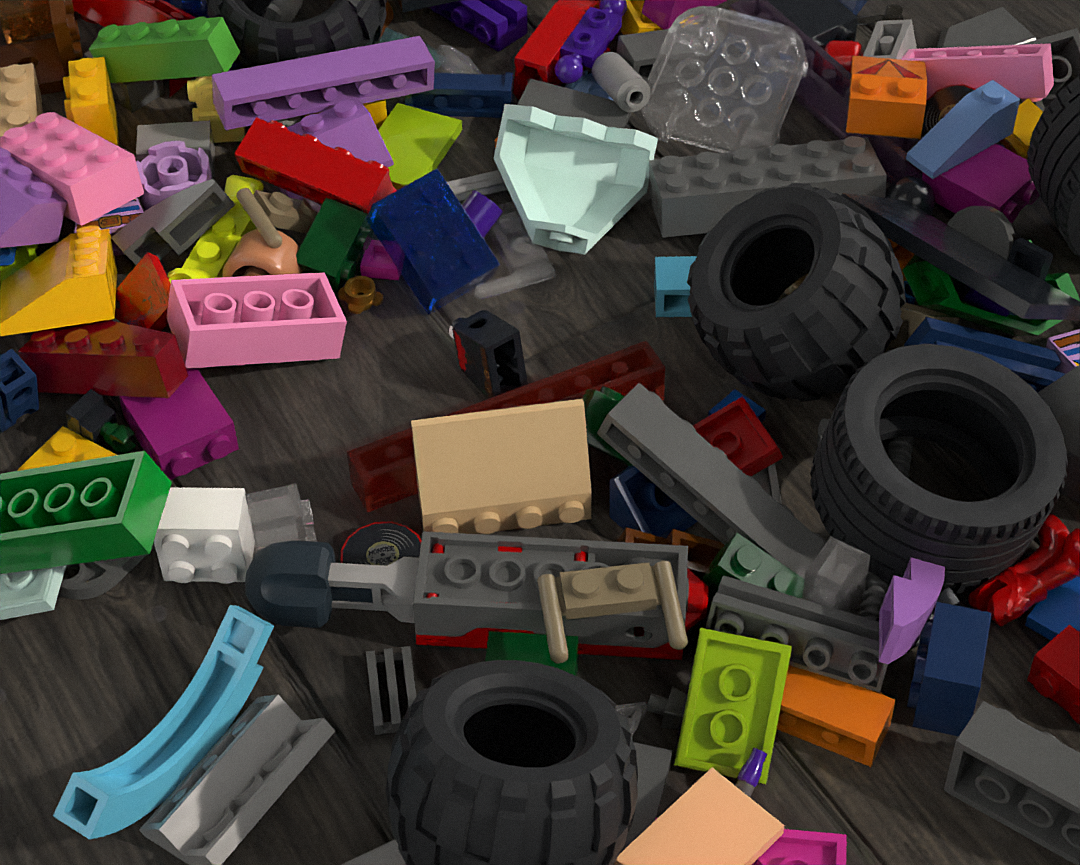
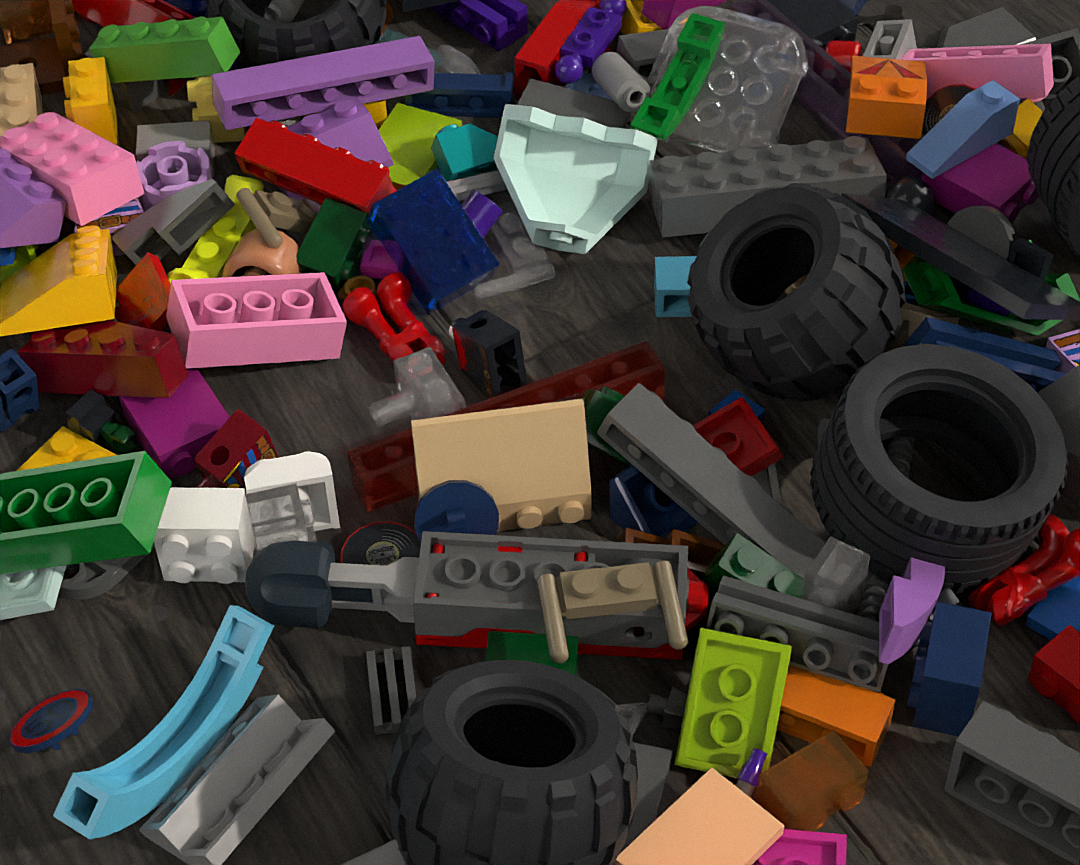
none -> piece [8,689,94,753]
none -> dark red torso [194,408,279,503]
none -> white slope [244,451,340,543]
none -> red piece [342,272,446,380]
none -> clear brick [369,347,466,428]
none -> dark blue piece [414,480,499,543]
none -> teal slope [431,124,499,182]
none -> green slope [630,13,725,140]
none -> clear orange brick [756,730,869,832]

